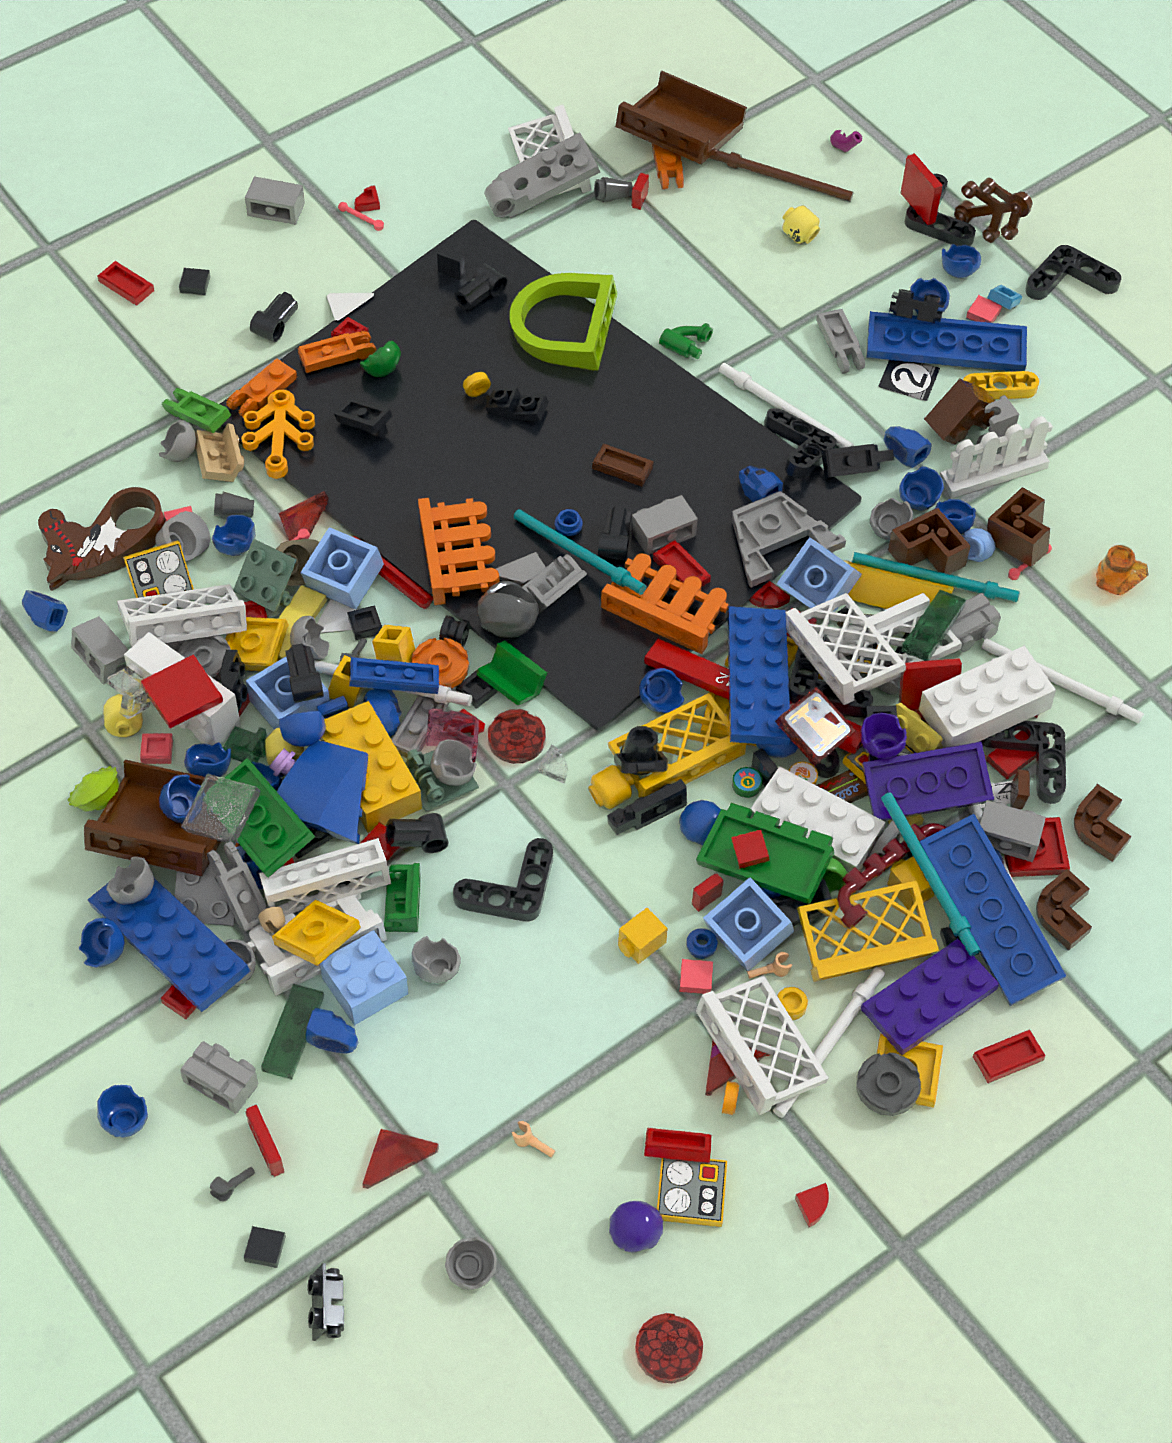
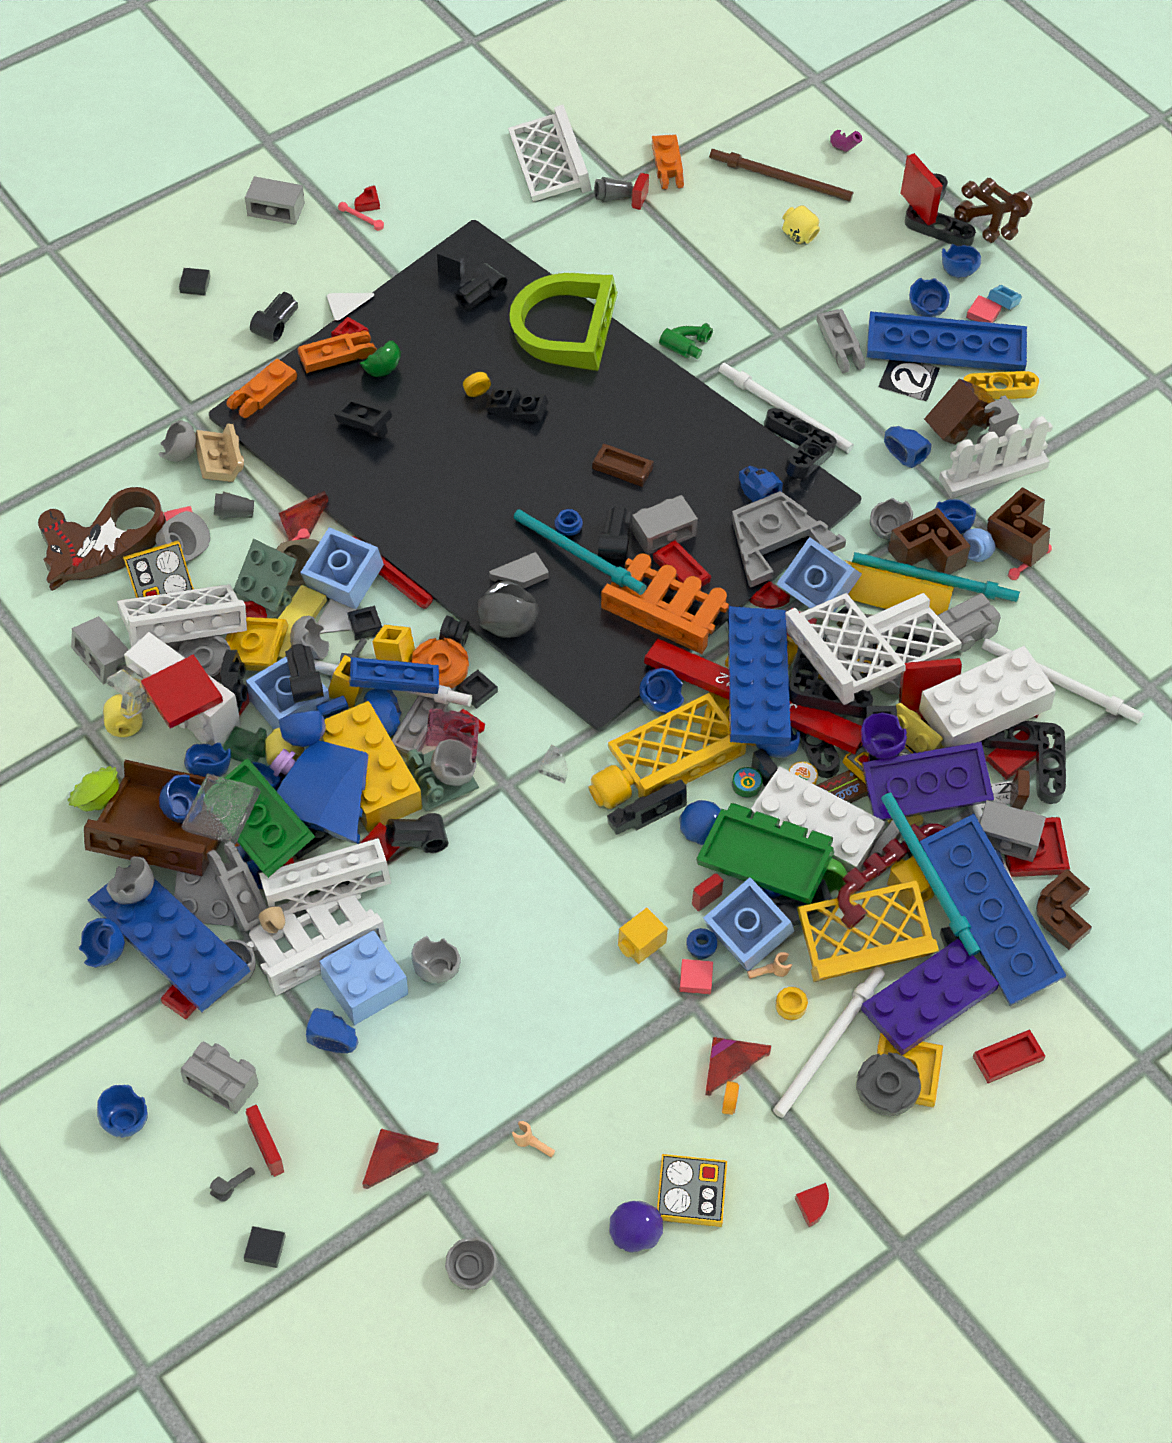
blue rock [22,590,68,632] -> none
red tile [97,261,154,306] -> none
coral tile [140,733,173,764] -> none
bright green hinge [162,388,231,433] -> none
blue hair [212,515,256,556] -> none
light orange plant [241,390,315,479] -> none
clear green tile [261,984,324,1080] -> none
yellow tile [272,899,361,966] -> none
hinge [307,1263,344,1341] -> none
green hinge [384,863,421,932] -> none
orange fence [418,498,500,605] -> none
black beam [453,838,553,921] -> none
green panel [476,641,548,706] -> none
light grey hinge [484,132,600,218] -> none
clear red tile [488,709,546,764] -> none
light grey hinge [522,554,587,614] -> none
black piece [614,726,668,775] -> none
reddish brown panel [615,71,747,165] -> none
clear red tile [635,1313,703,1384] -> none
red tile [644,1128,712,1163] -> none
white fence [696,976,829,1115] -> none
red tile [731,830,770,868] -> none
tile [775,687,856,766] -> none
black hinge [821,444,894,478] -> none
black hinge [889,289,945,324] -> none
blue hair [899,466,944,511] -> none
clear green tile [902,590,966,661] -> none
black beam [1025,245,1122,300] -> none
reddish brown plate [1074,783,1132,862] -> none
clear orange piece [1096,545,1149,595] -> none

